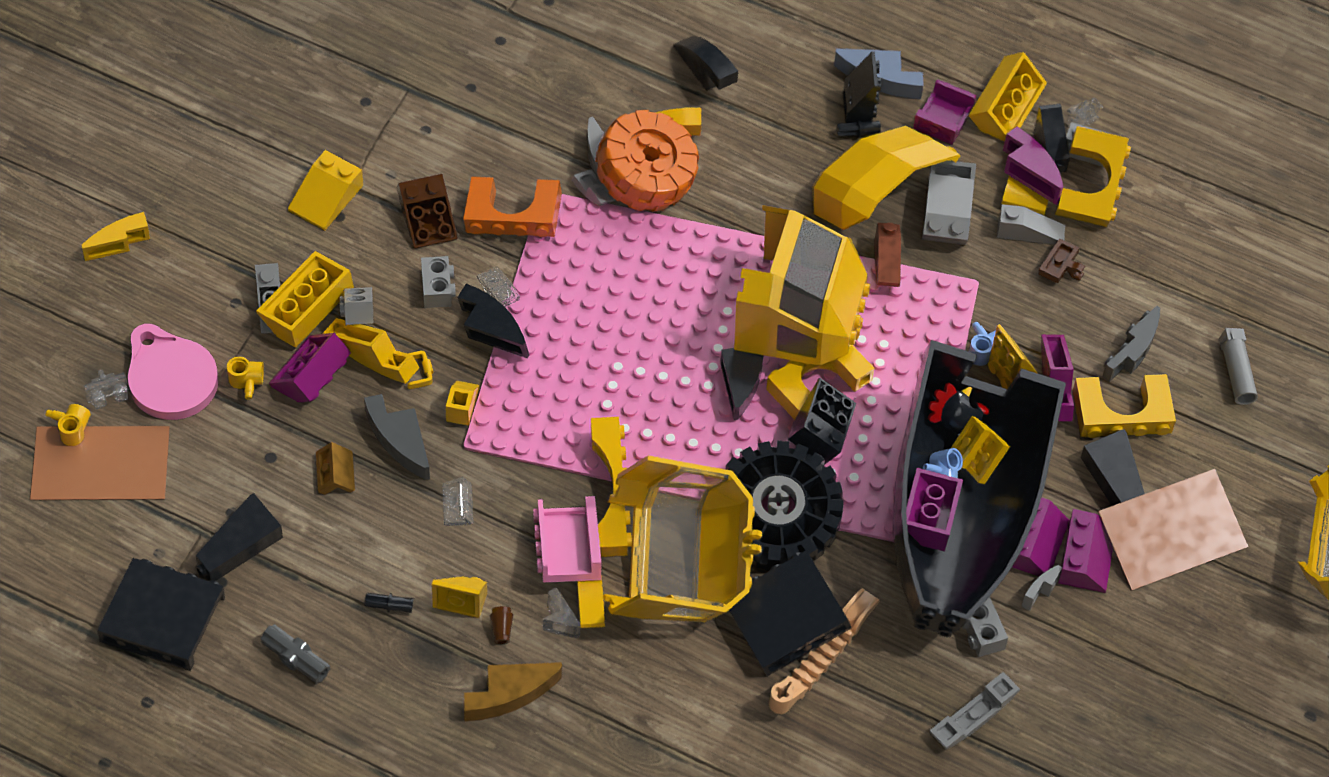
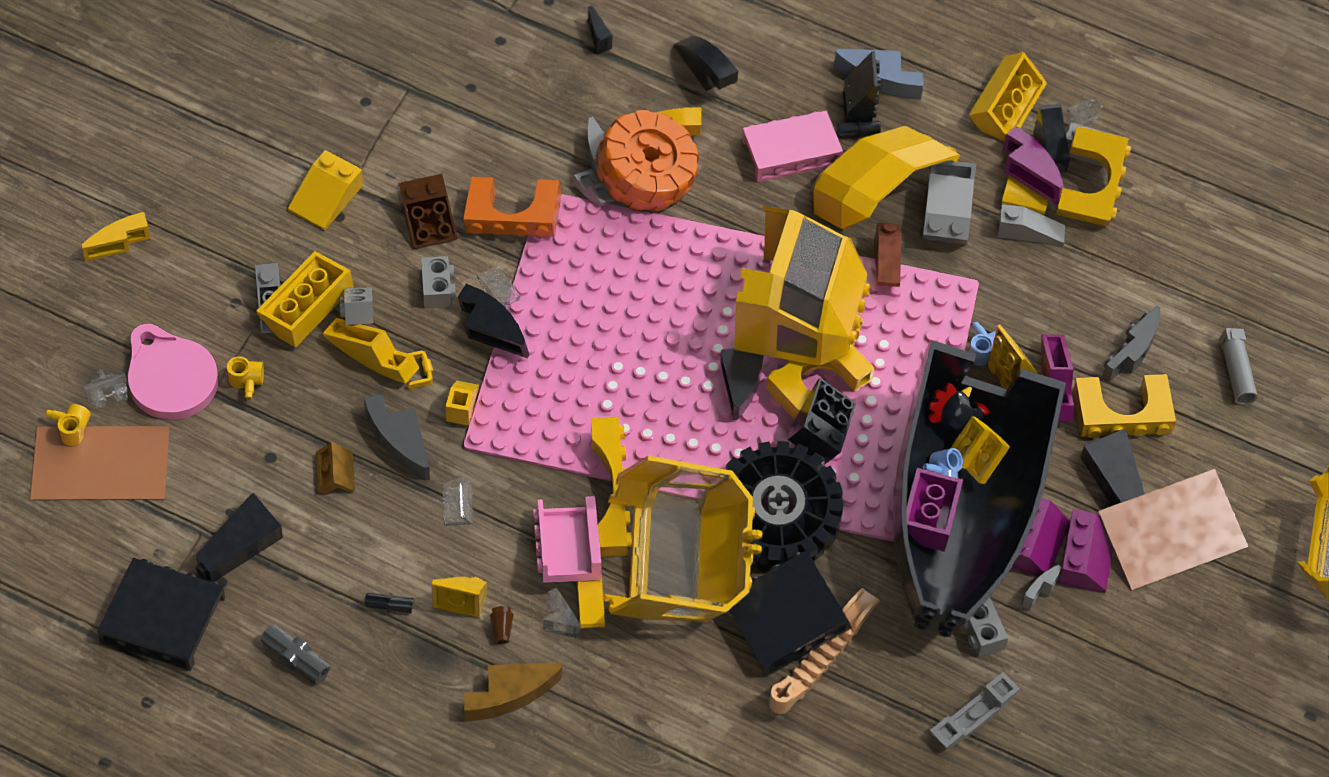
magenta slope [268,333,351,402] -> none
magenta panel [913,80,976,145] -> none
reddish brown plate [1038,239,1085,283] -> none
none -> black slope [588,6,613,54]
none -> bright pink panel [742,111,843,182]

